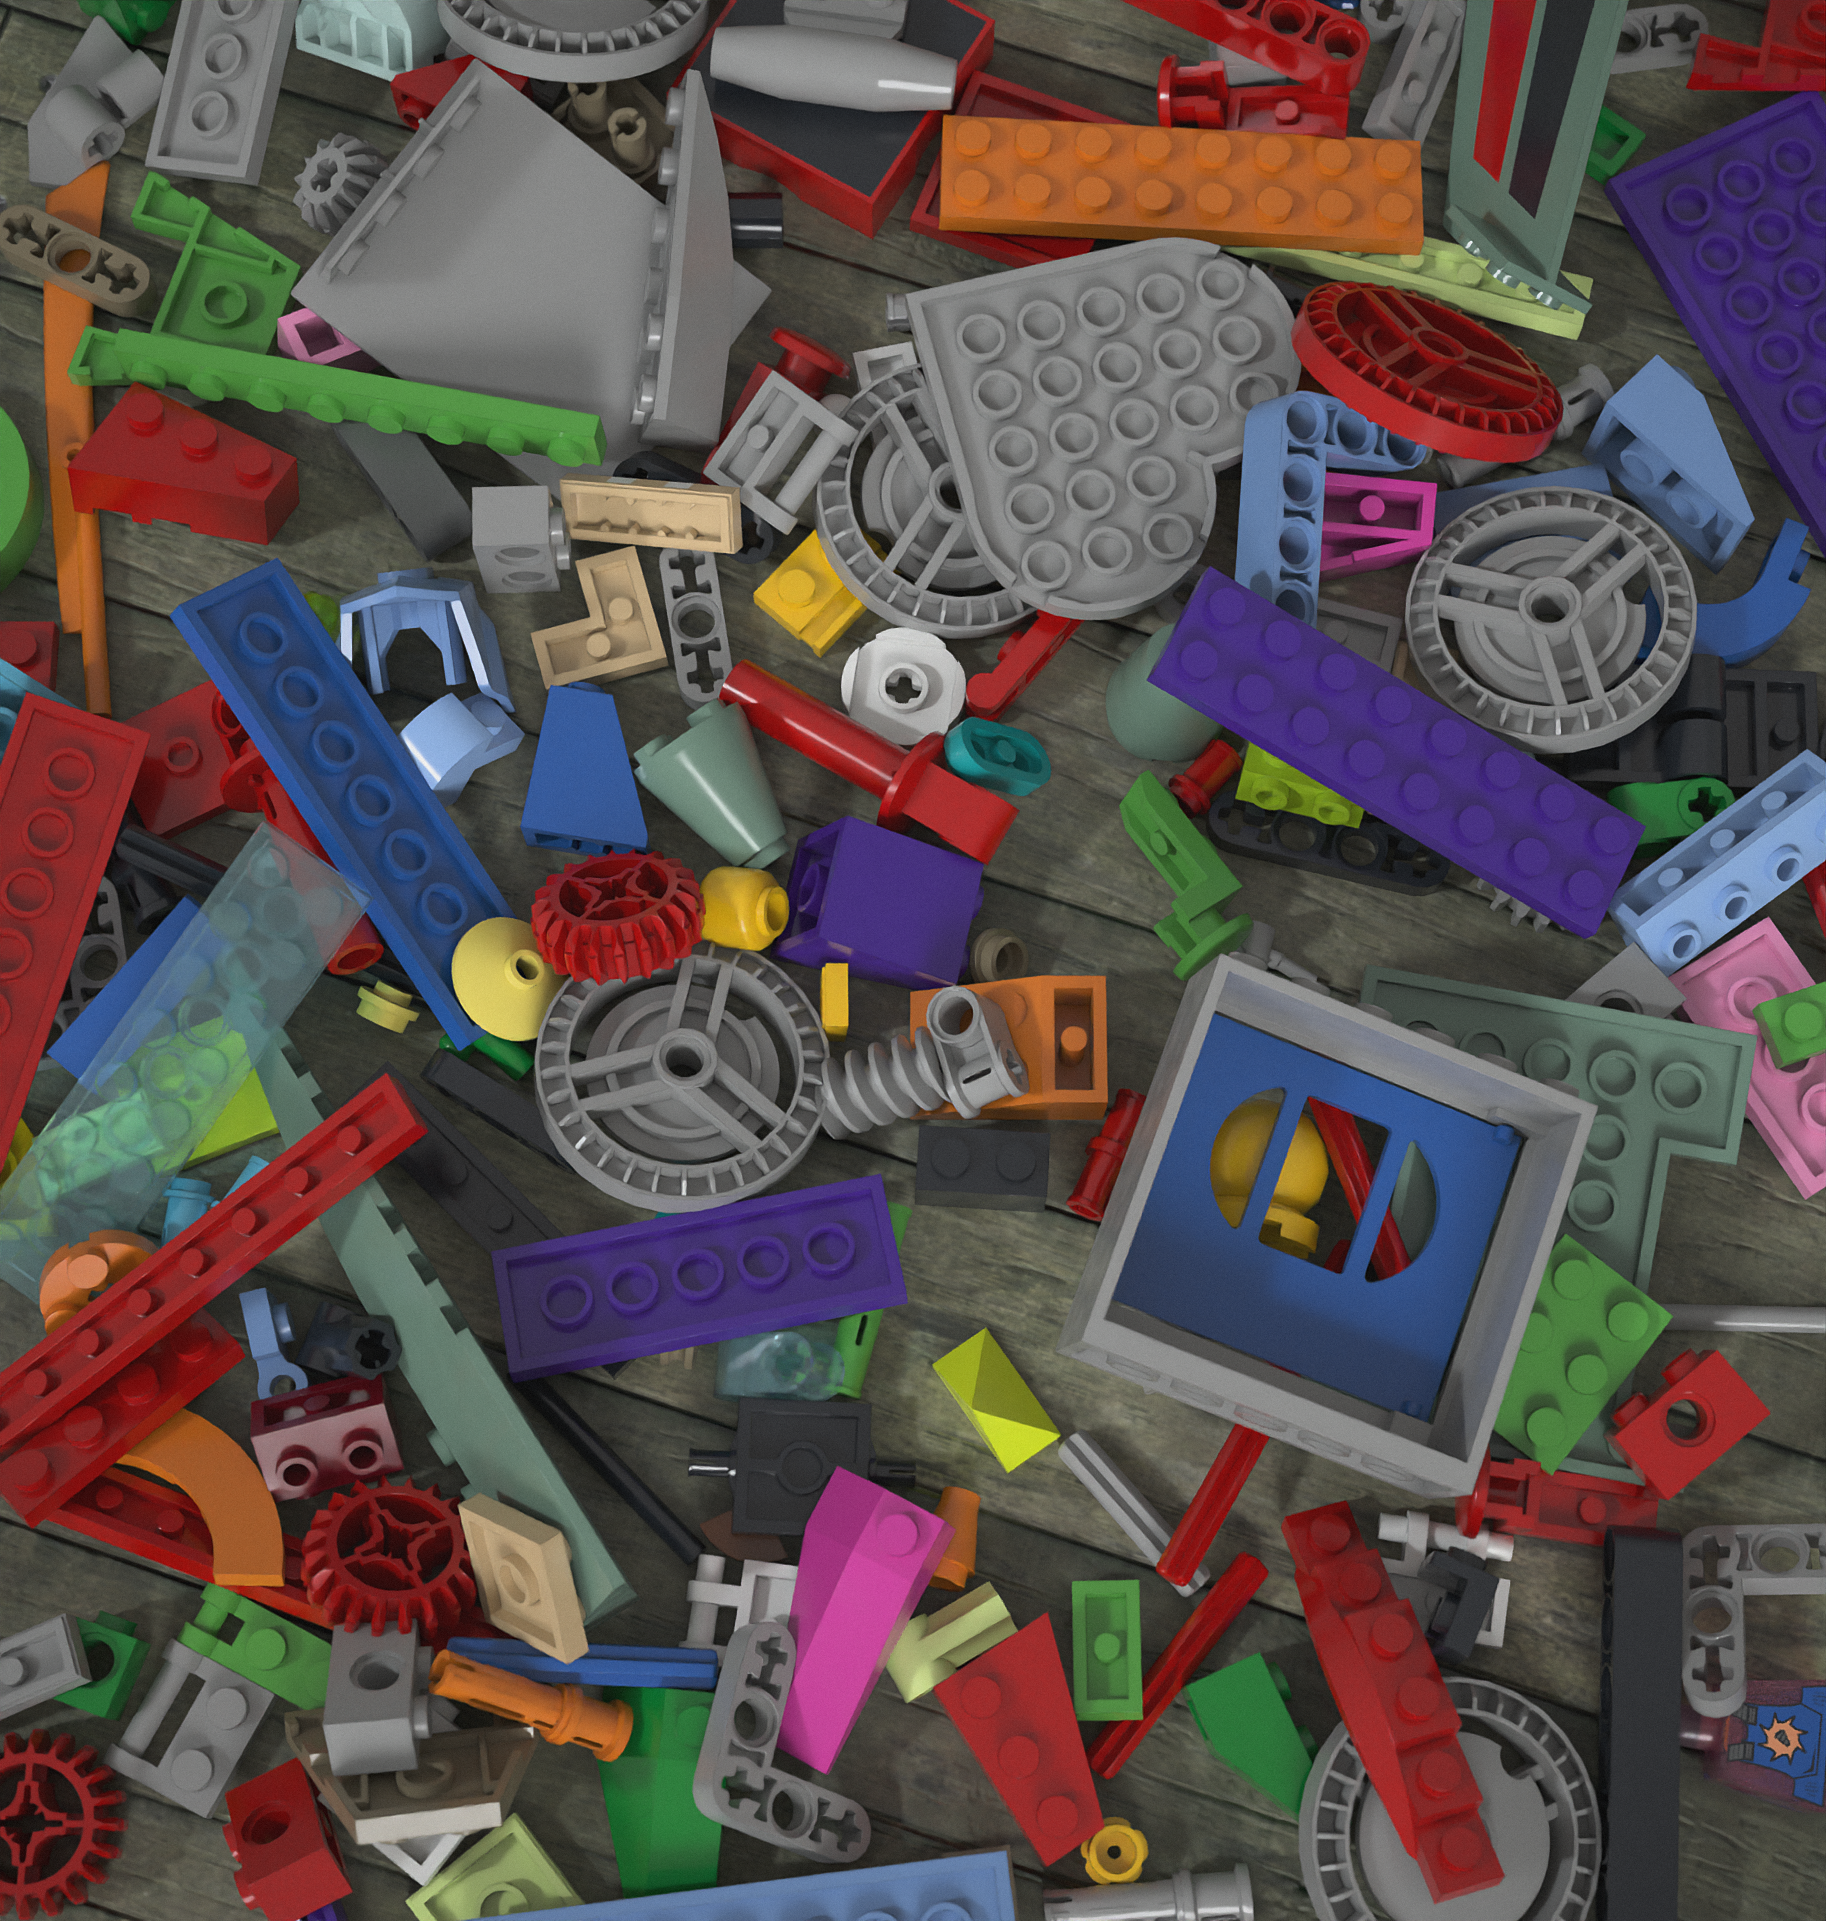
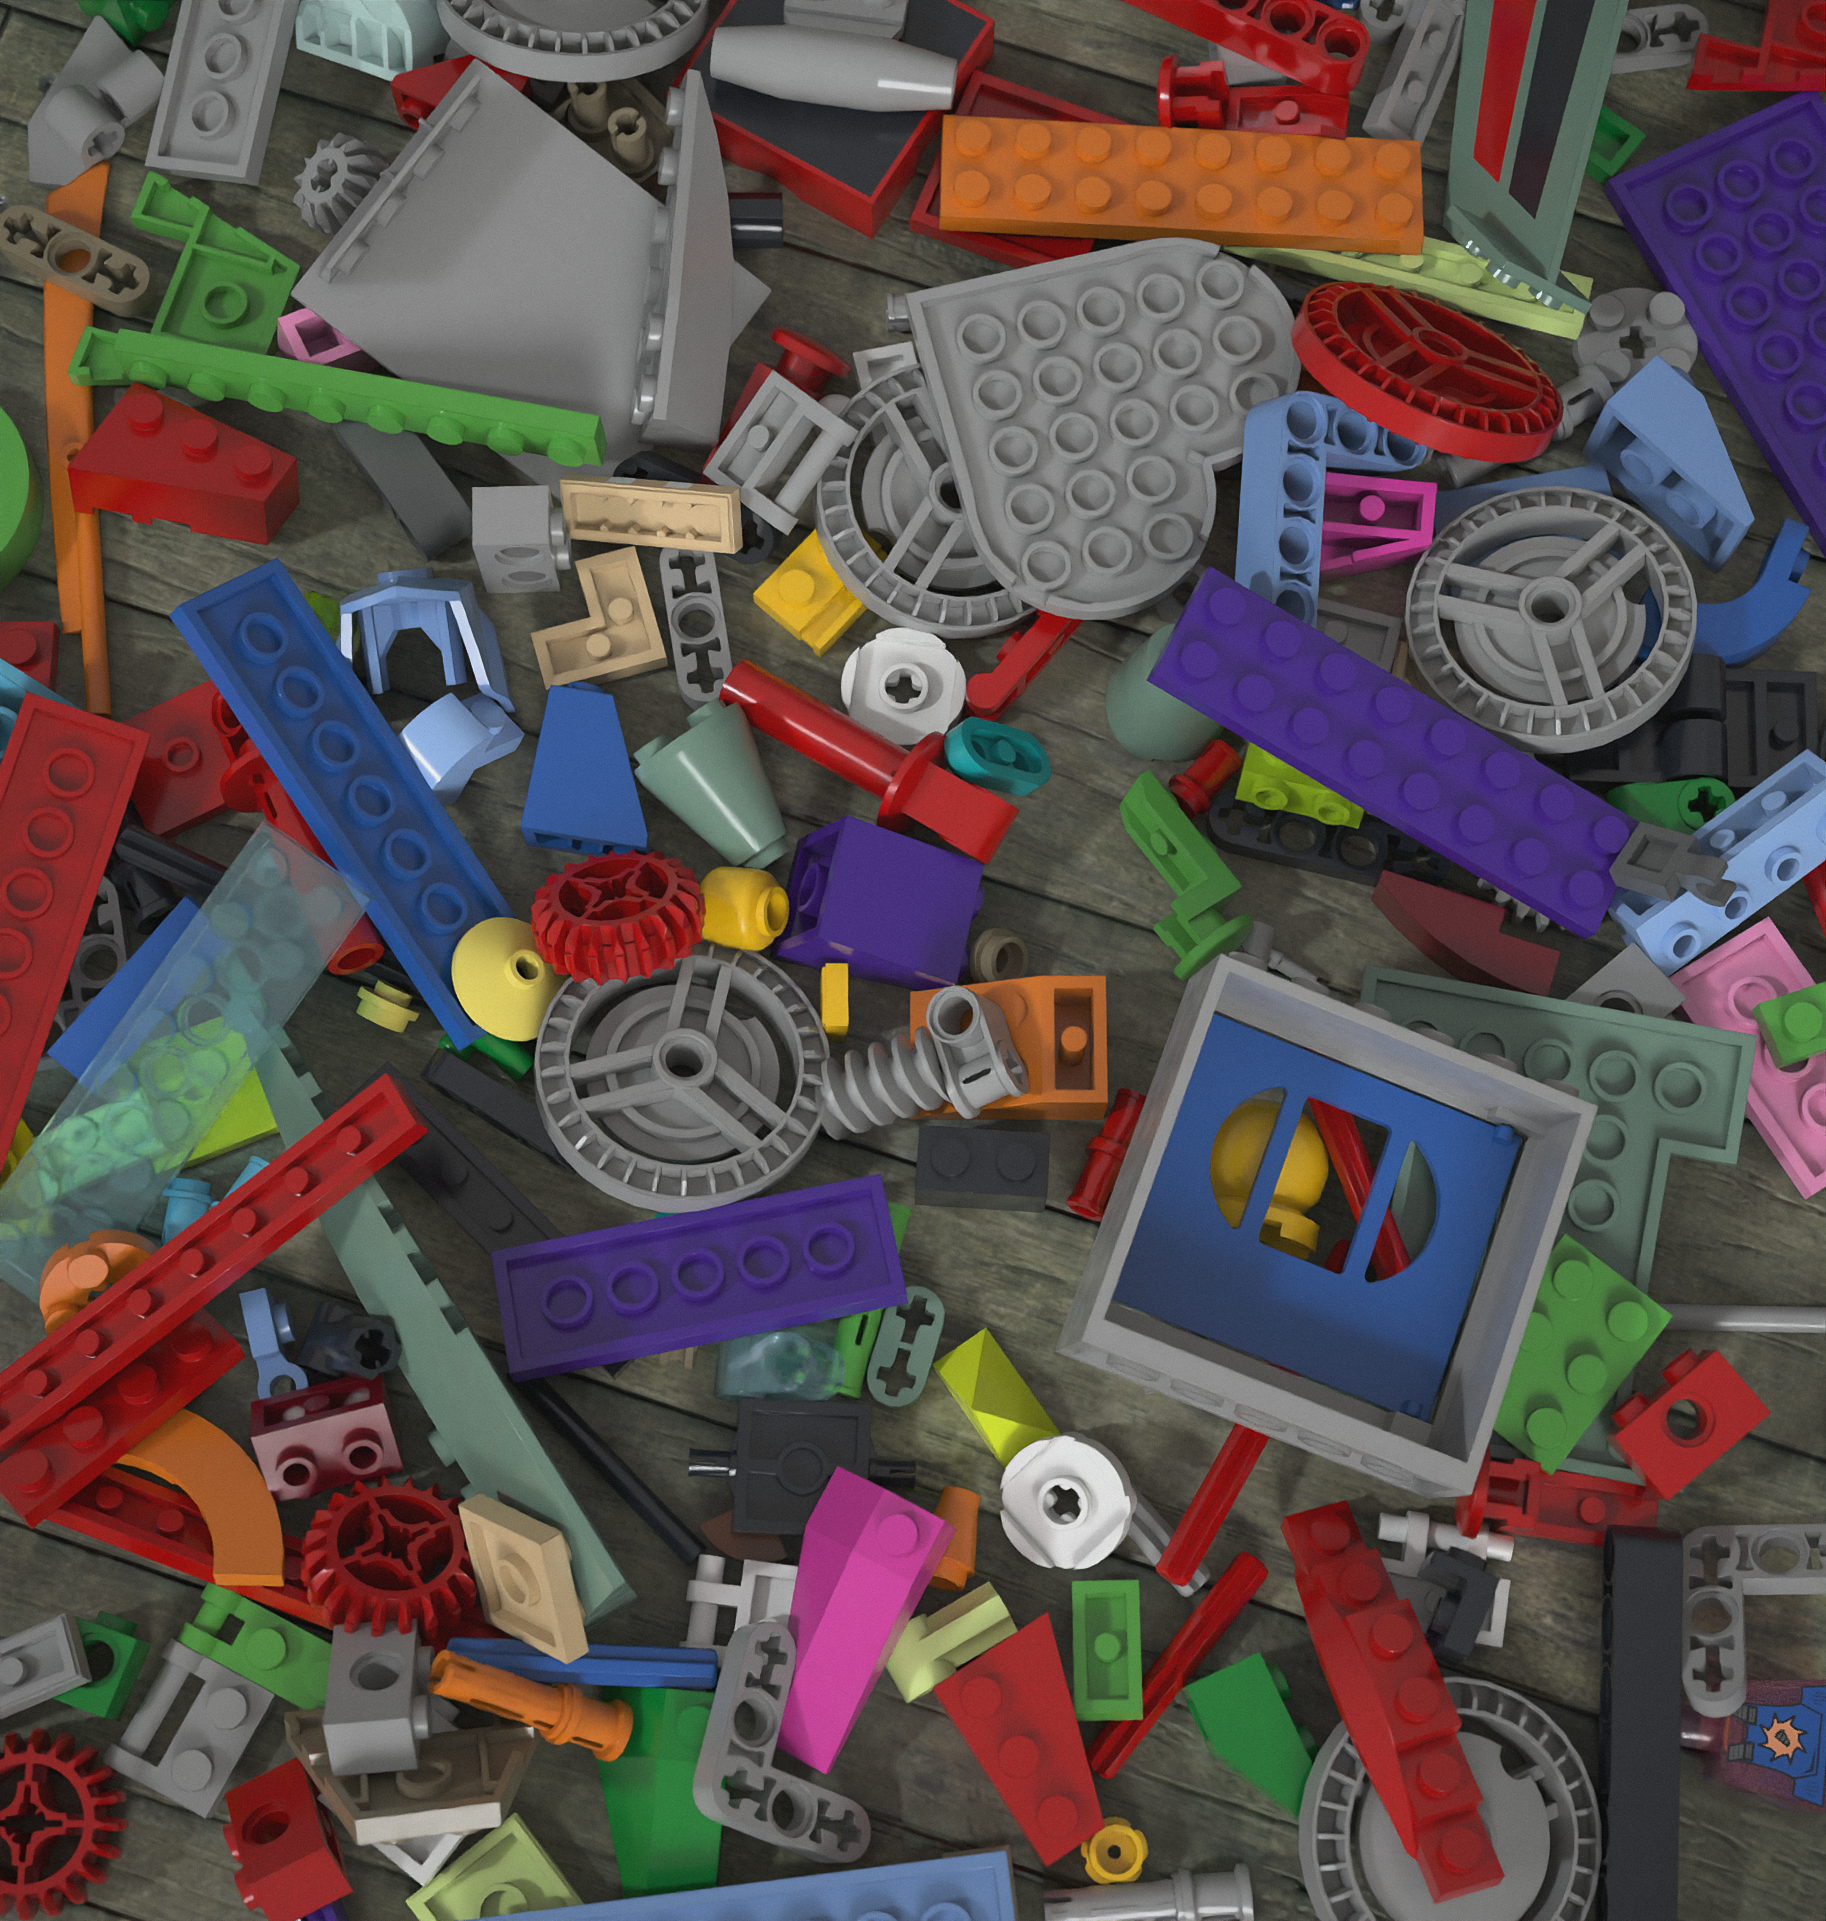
none -> sand green beam [867,1285,945,1411]
none -> white plate [1000,1431,1137,1570]
none -> dark red slope [1371,869,1561,997]
none -> light grey plate [1572,288,1698,394]
none -> dark grey plate [1609,821,1737,907]

